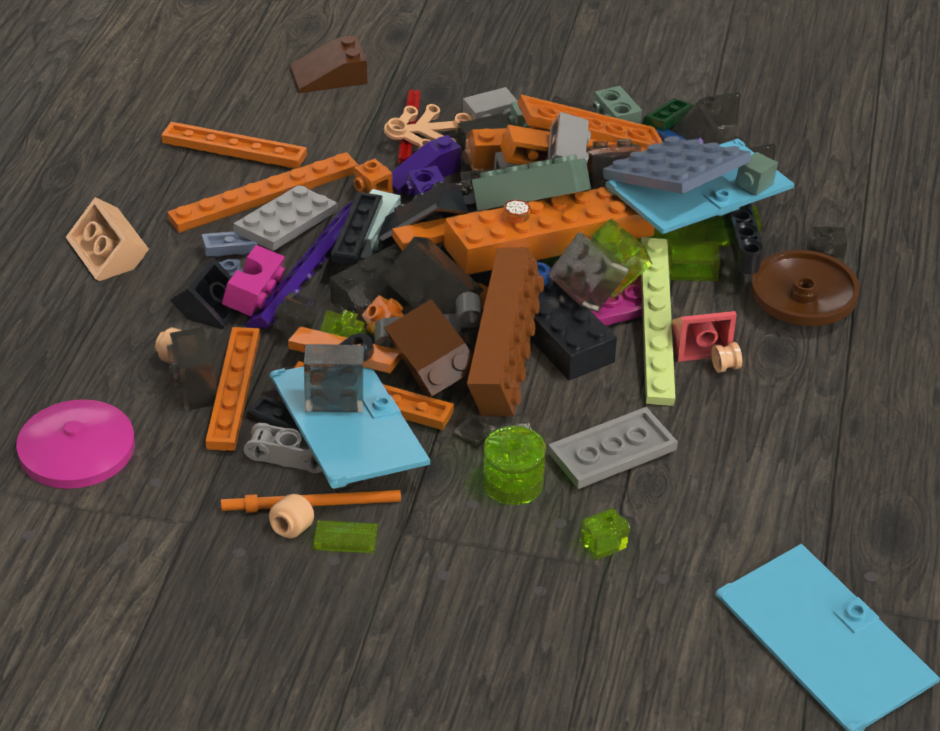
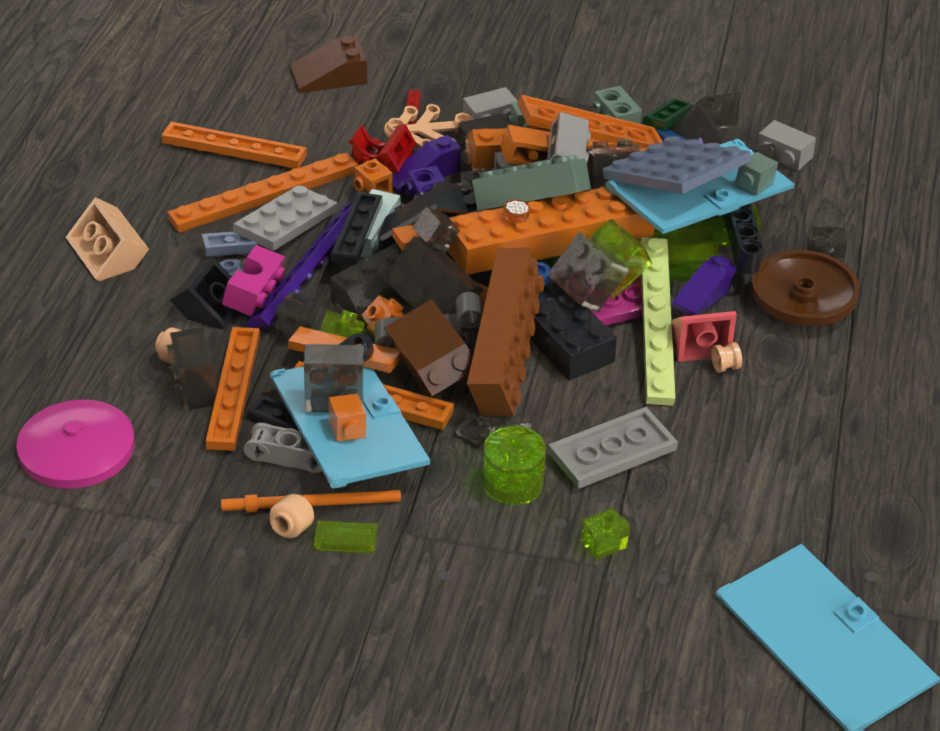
none -> orange brick [329,394,366,441]
none -> red tile [349,124,416,174]
none -> clear smoke brick [412,206,460,252]
none -> dark purple slope [671,255,737,316]
none -> light grey brick [757,120,816,171]

